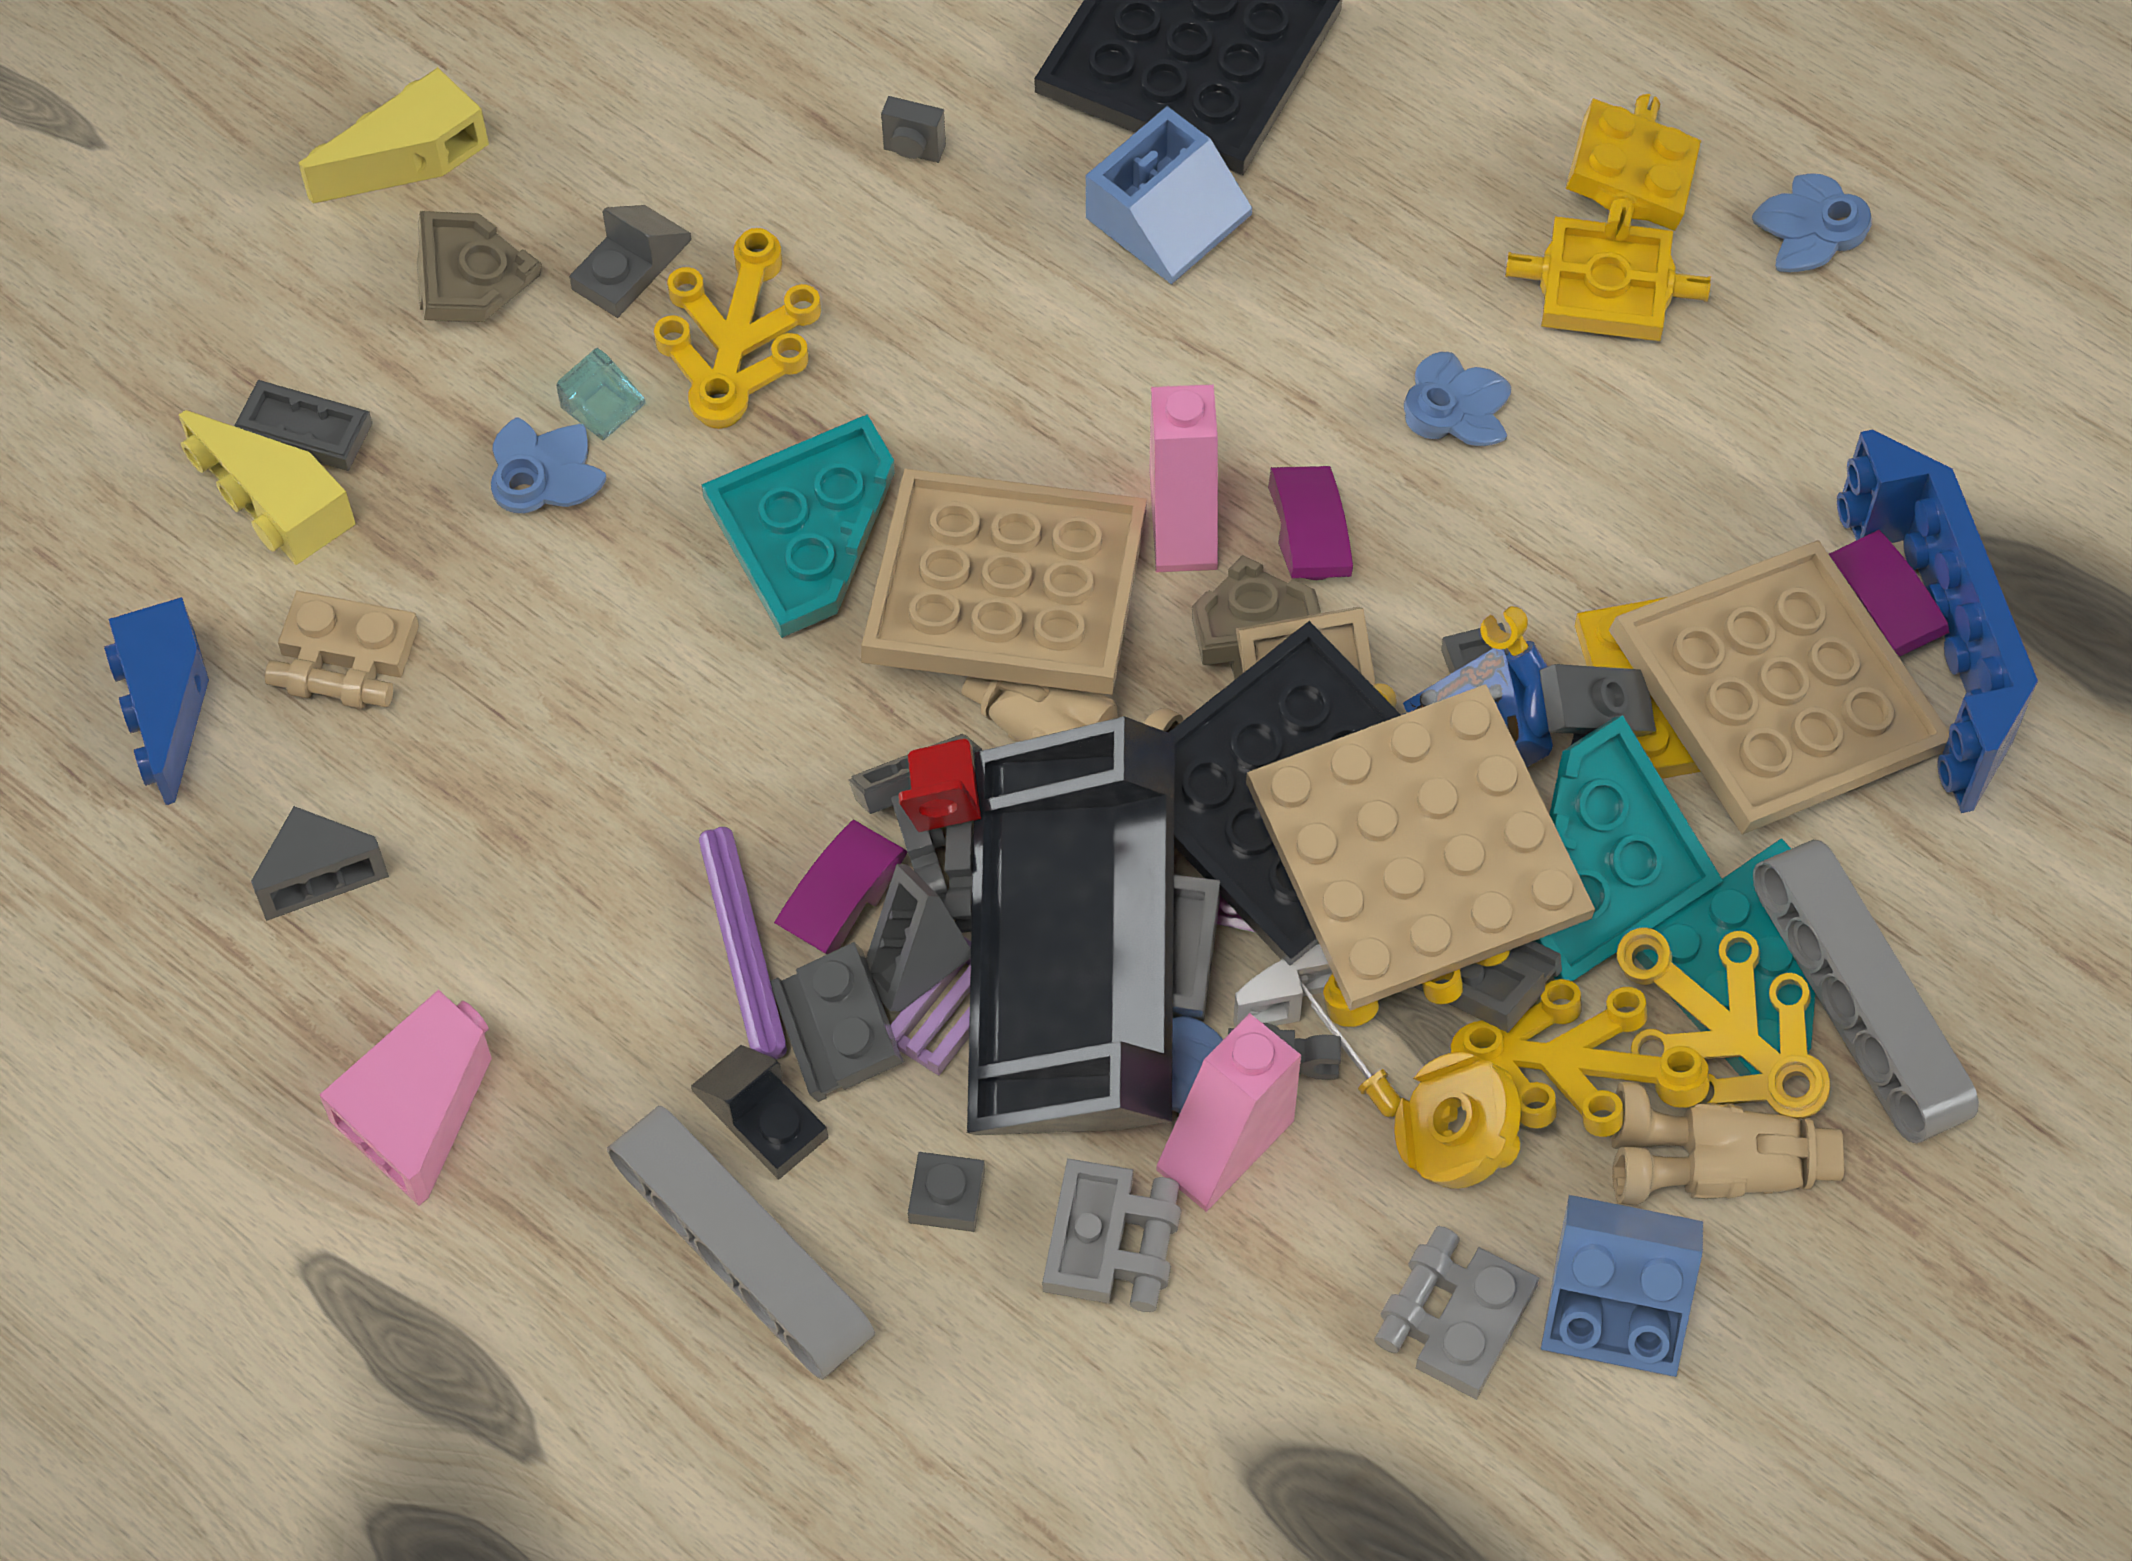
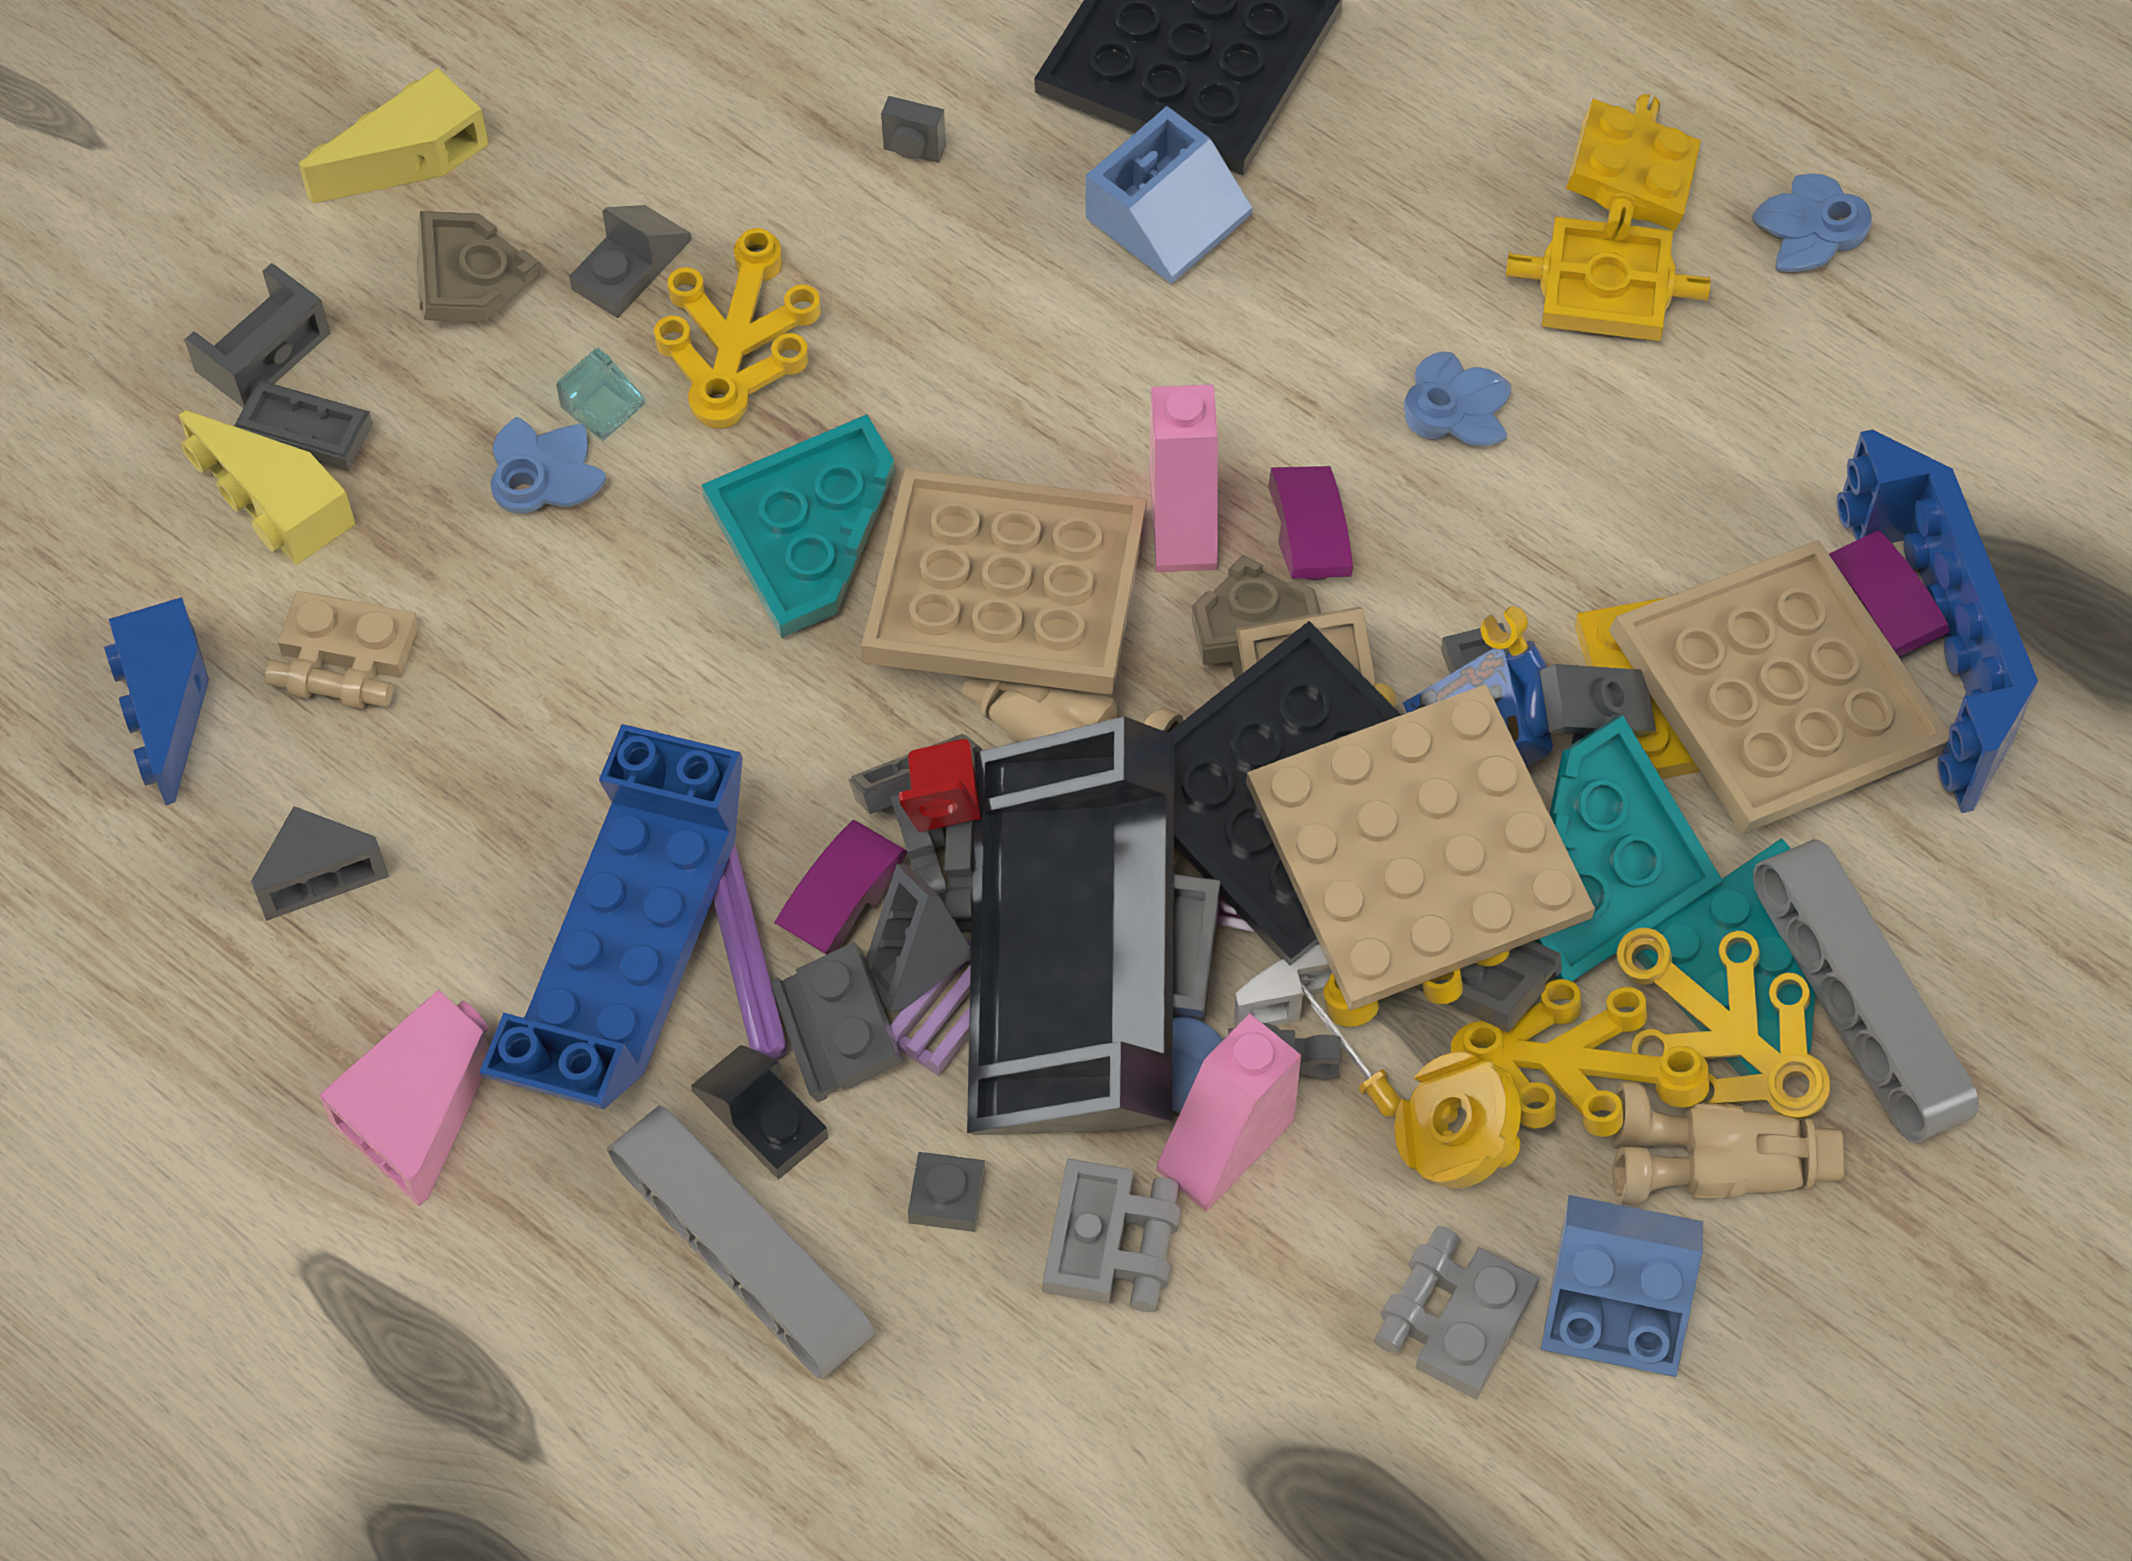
none -> dark grey panel [184,263,331,408]
none -> blue slope [479,724,743,1109]

